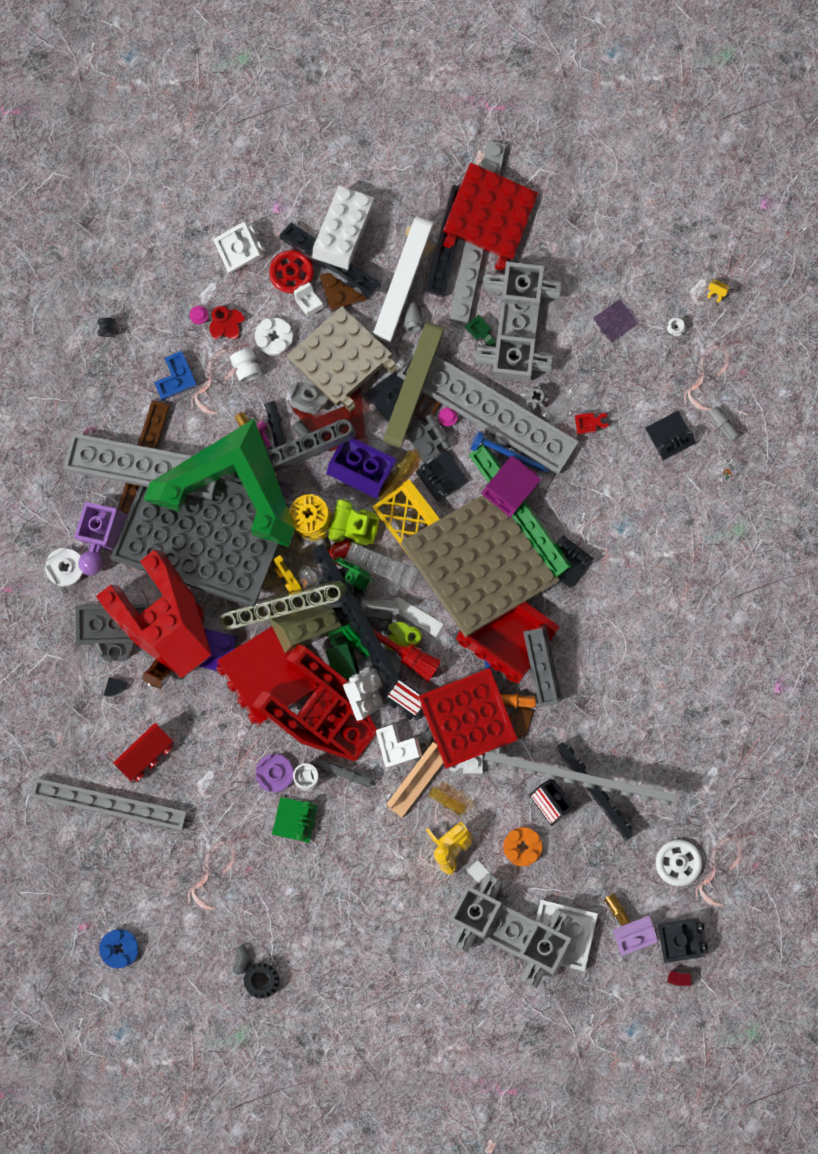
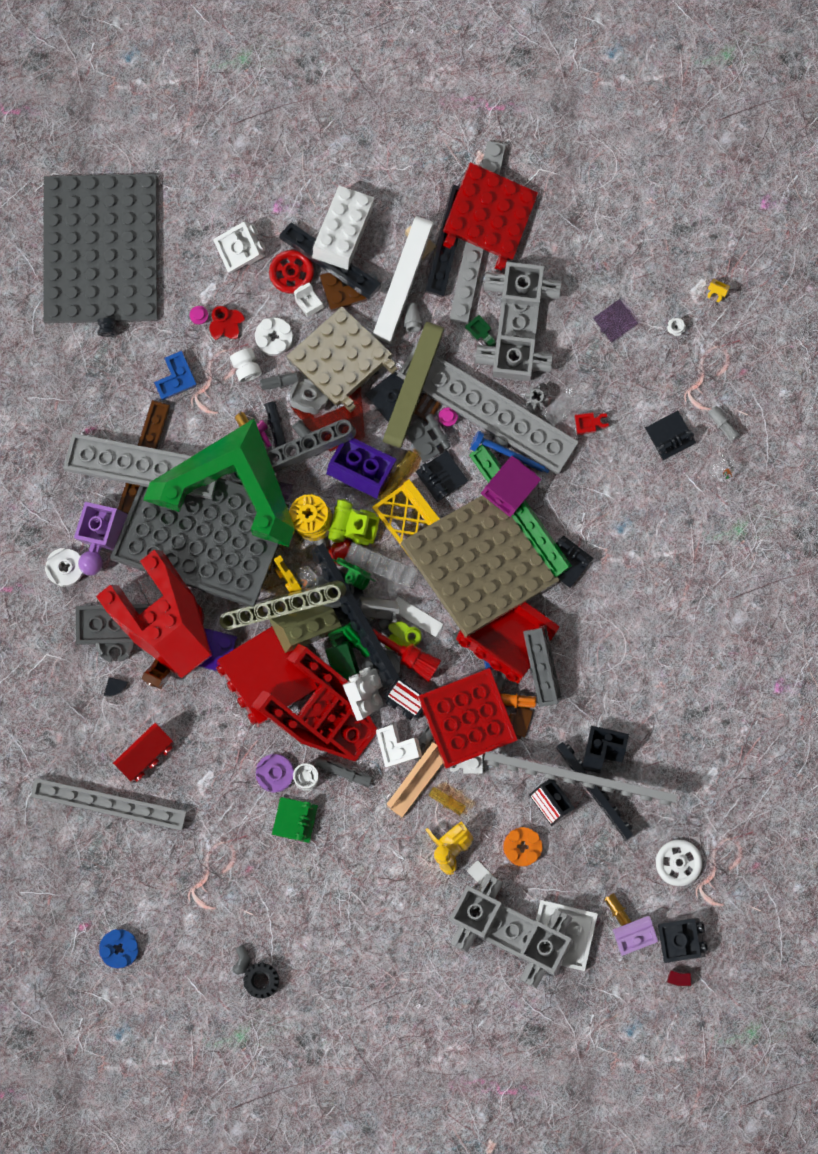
none -> dark grey plate [43,174,157,324]
none -> dark grey axle [260,372,298,390]
none -> black brick [582,725,629,773]

